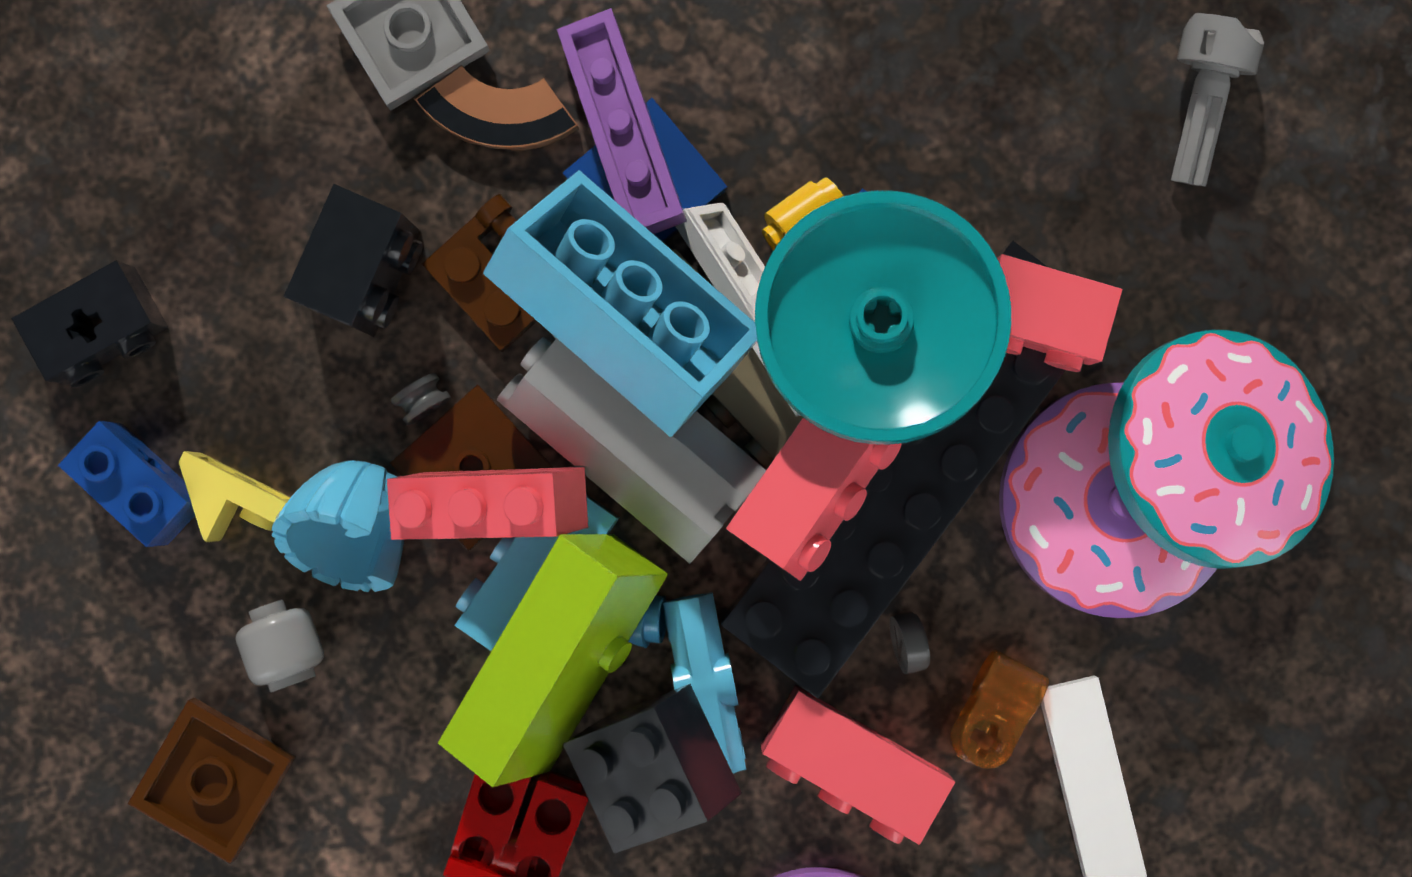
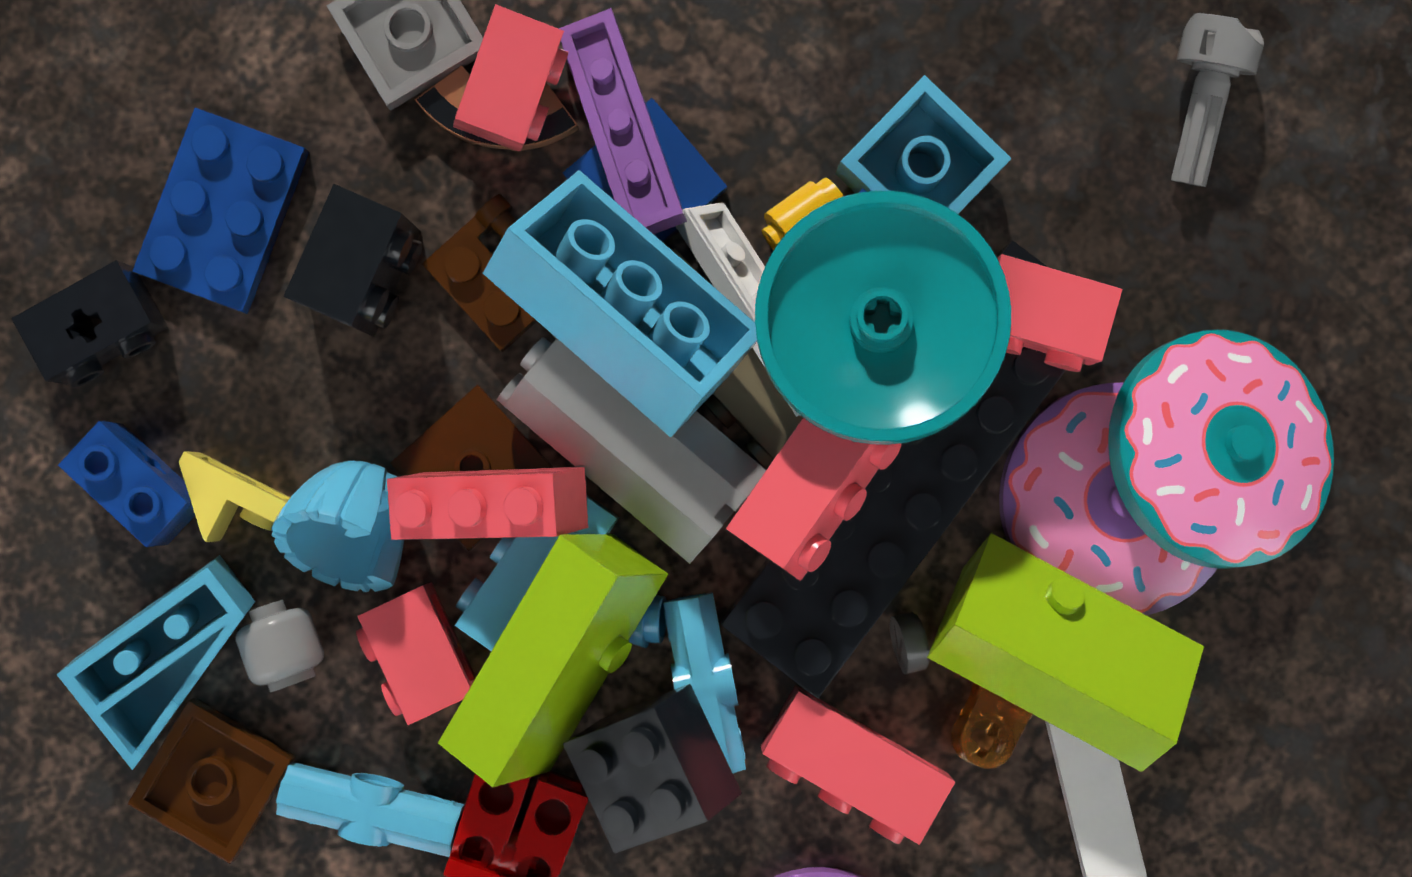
dark grey bush [390,373,451,426] -> none
none -> medium azure wedge [57,555,256,770]
none -> blue plate [132,107,309,314]
none -> medium azure piece [276,762,465,857]
none -> coral brick [356,582,476,725]
none -> coral brick [453,4,569,152]
none -> medium azure brick [835,75,1012,214]
none -> lime brick [927,533,1204,772]

